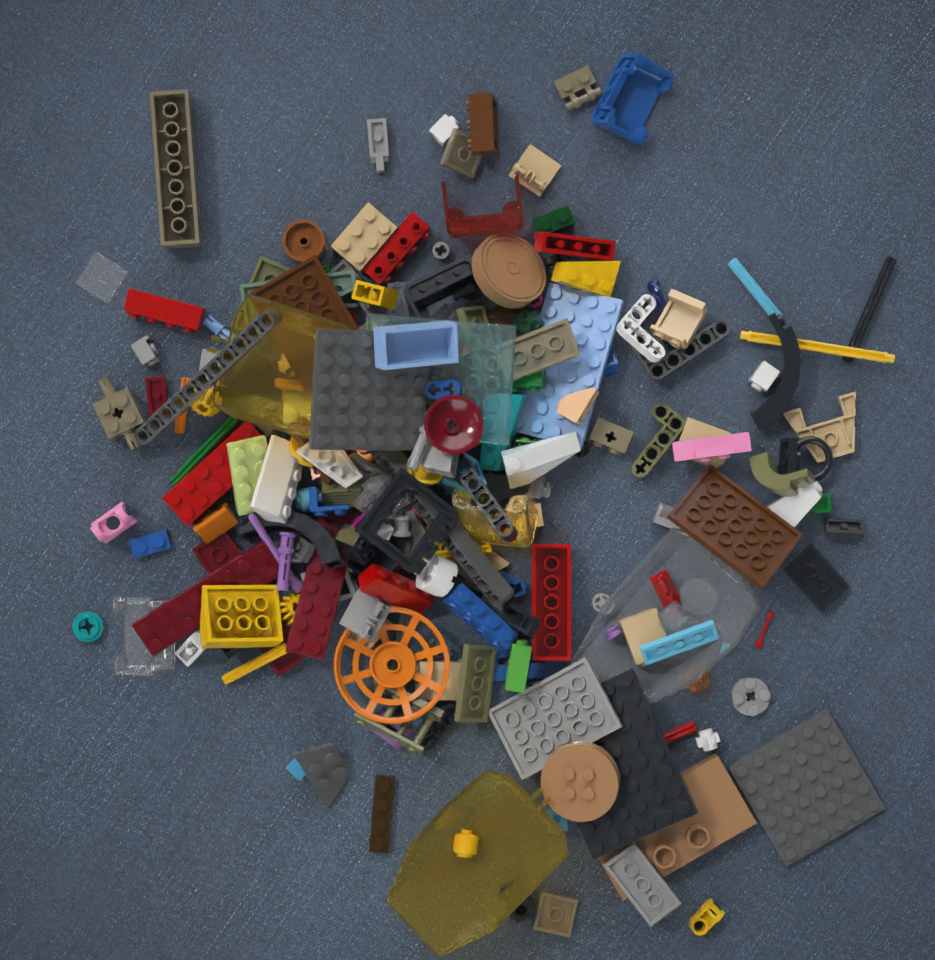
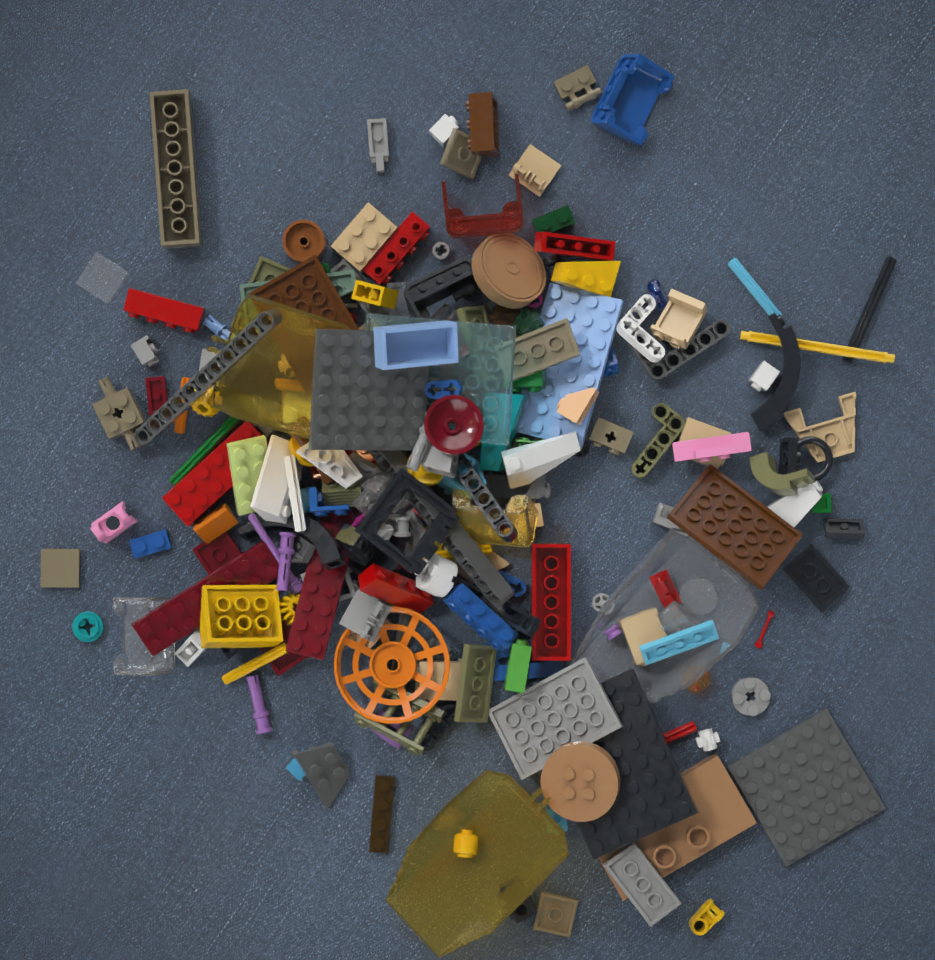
none -> dark tan tile [41,549,81,588]
none -> medium lavender pin [246,675,273,734]
none -> white axle [284,455,307,532]

